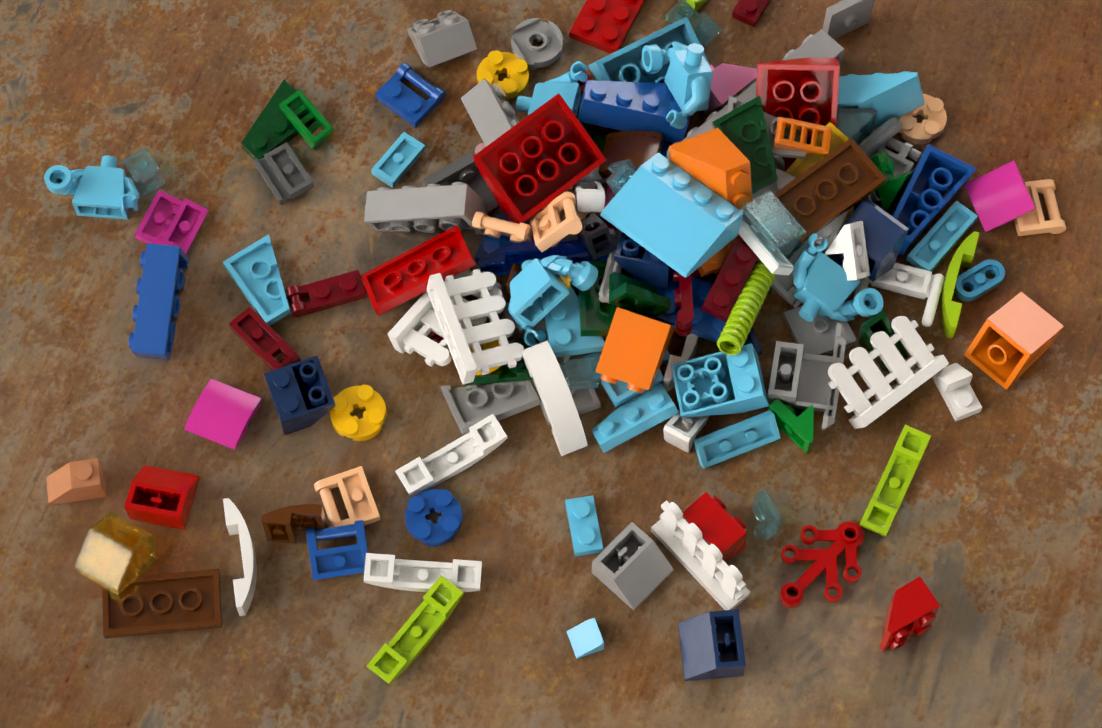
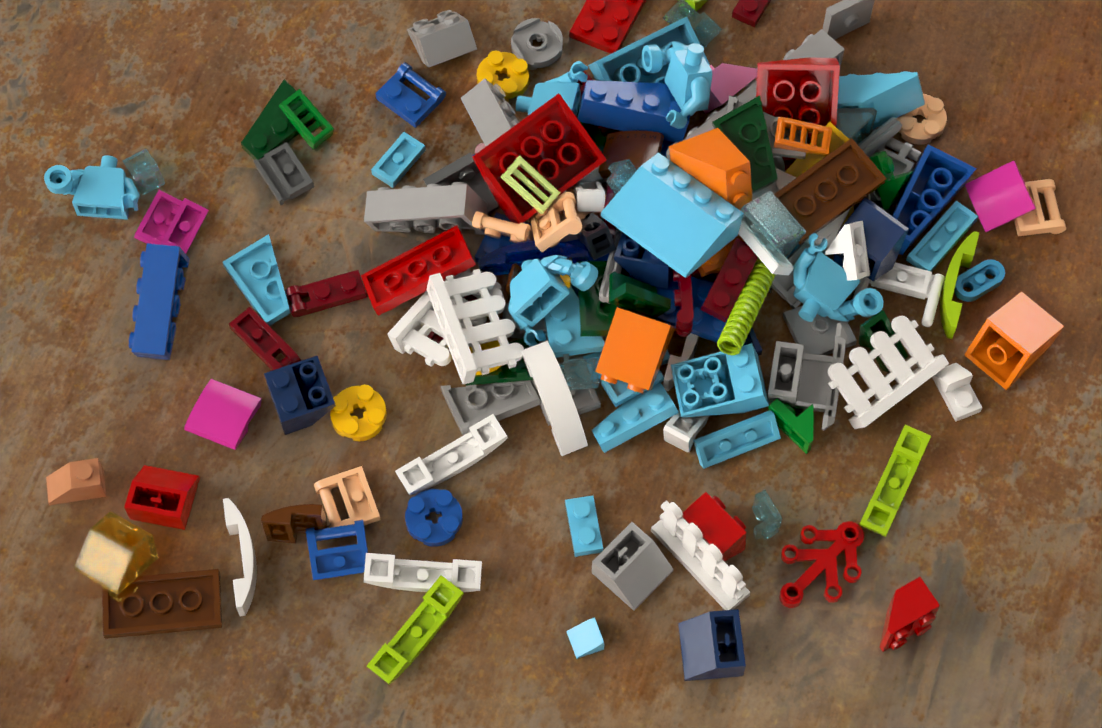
none -> yellowish green tile [501,156,560,214]

